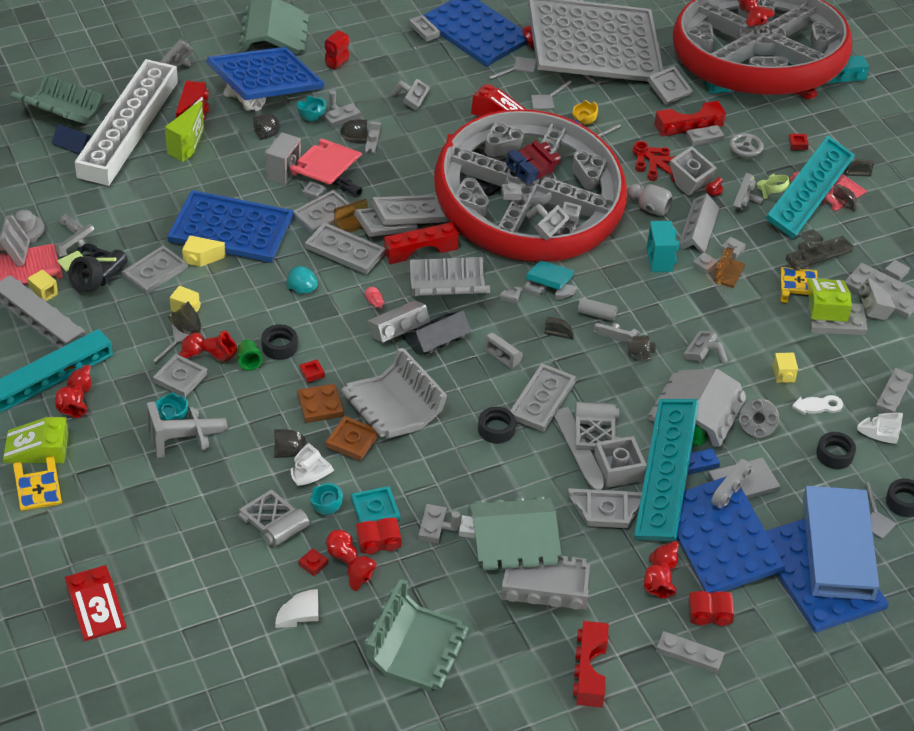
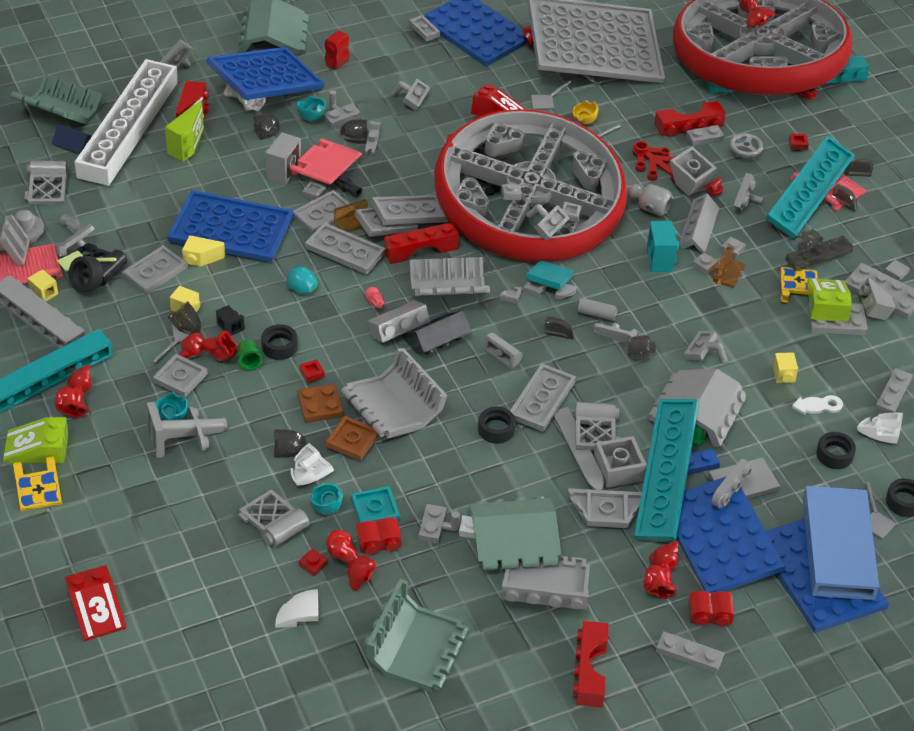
light grey piece [489,57,536,79] -> none
hips [506,140,561,185] -> none
light grey plate [647,66,693,105] -> none
light grey plate [739,398,779,438] -> none
yellowish green piece [756,174,790,199] -> none
none -> light grey piece [25,160,68,205]
none -> black brick [216,305,245,336]

